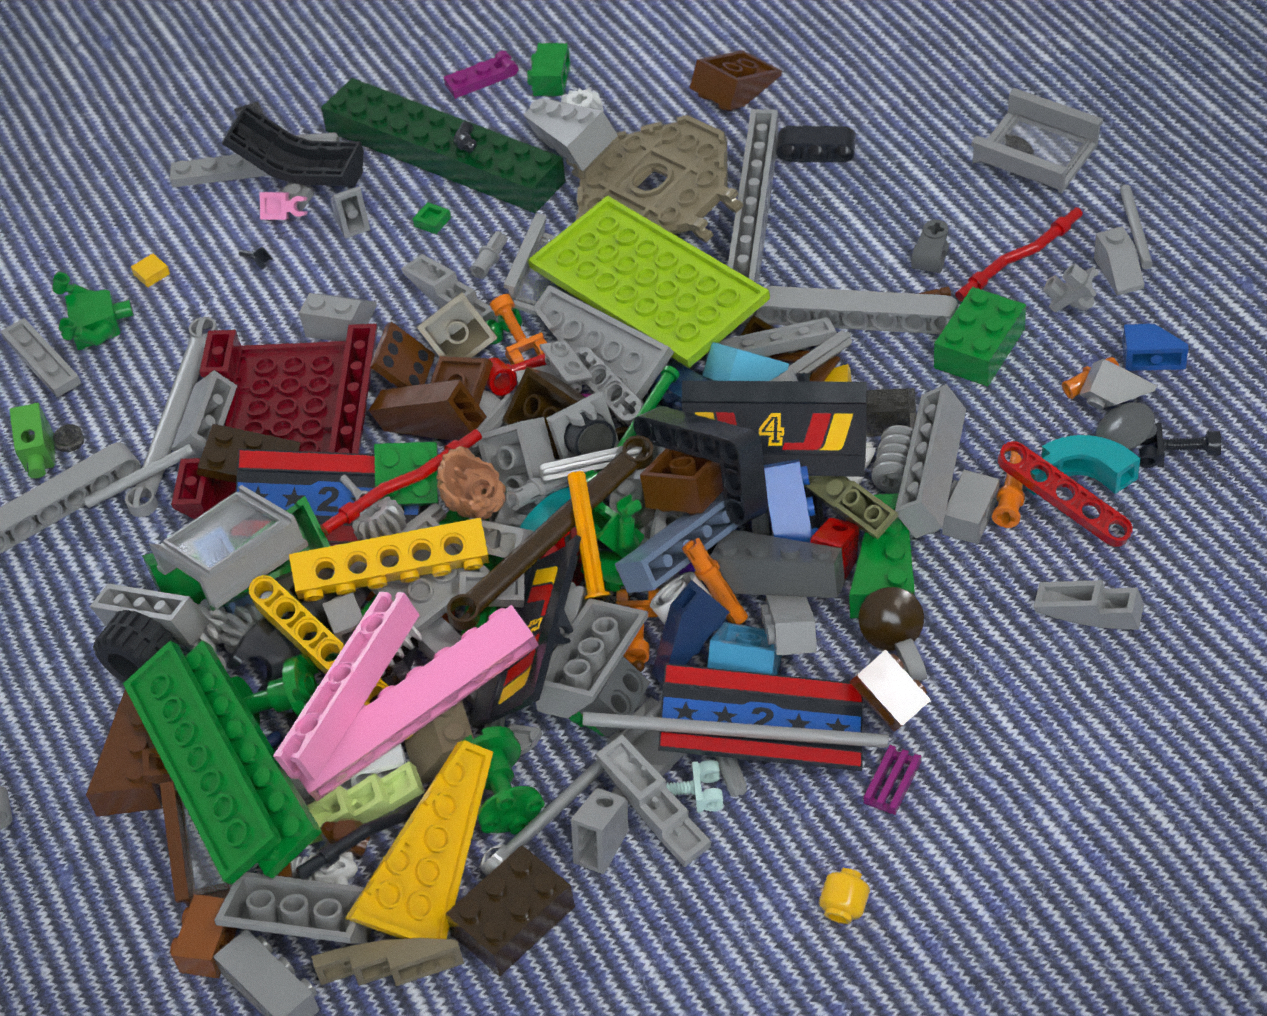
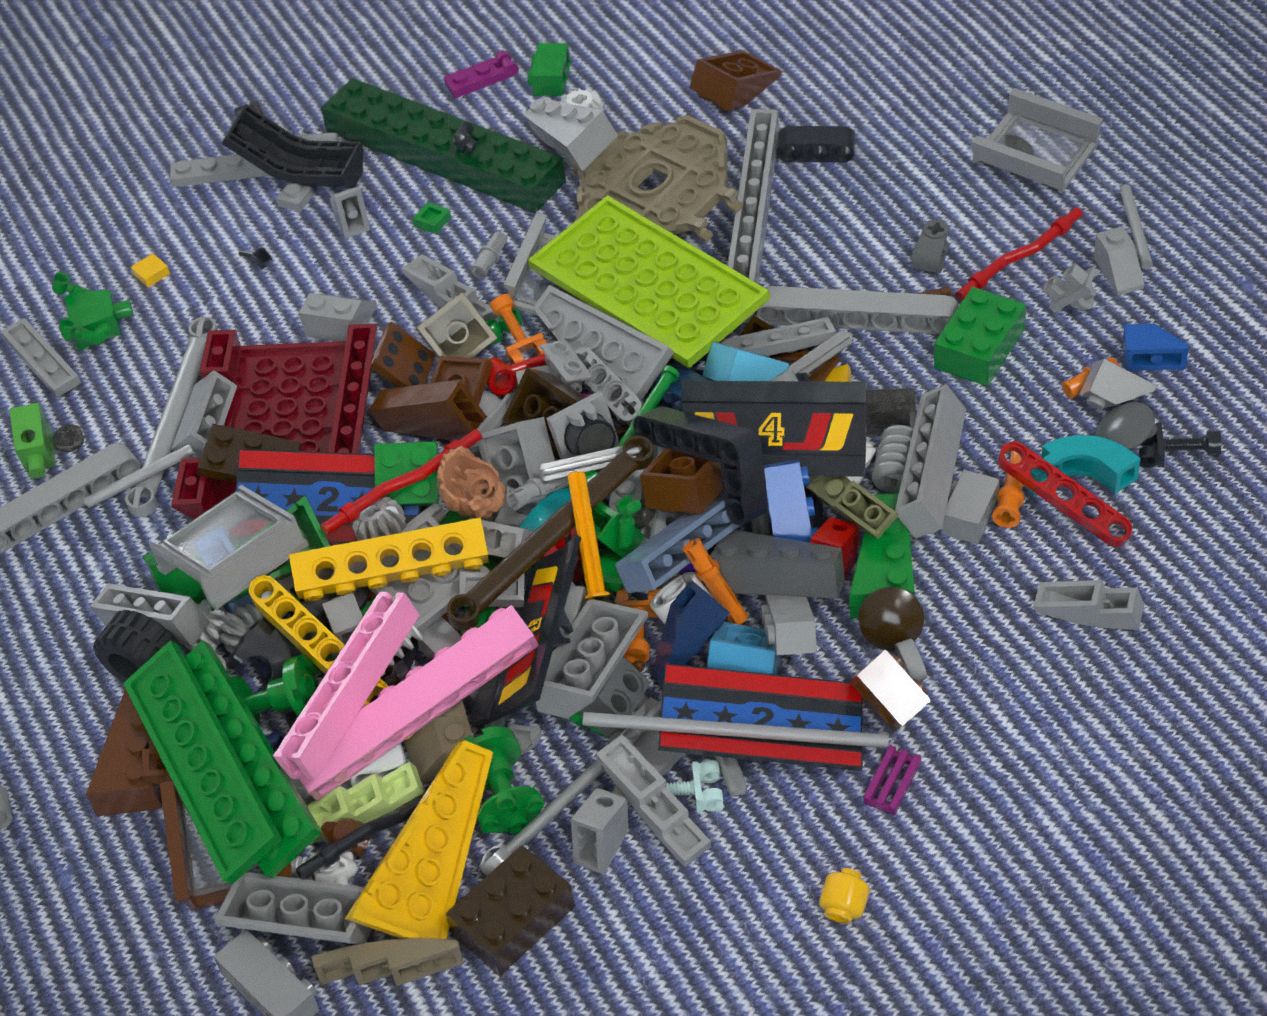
dark orange brick [170,894,237,979] -> none
bright pink plate [260,192,307,220] -> none
light grey hand [340,475,369,500] -> none

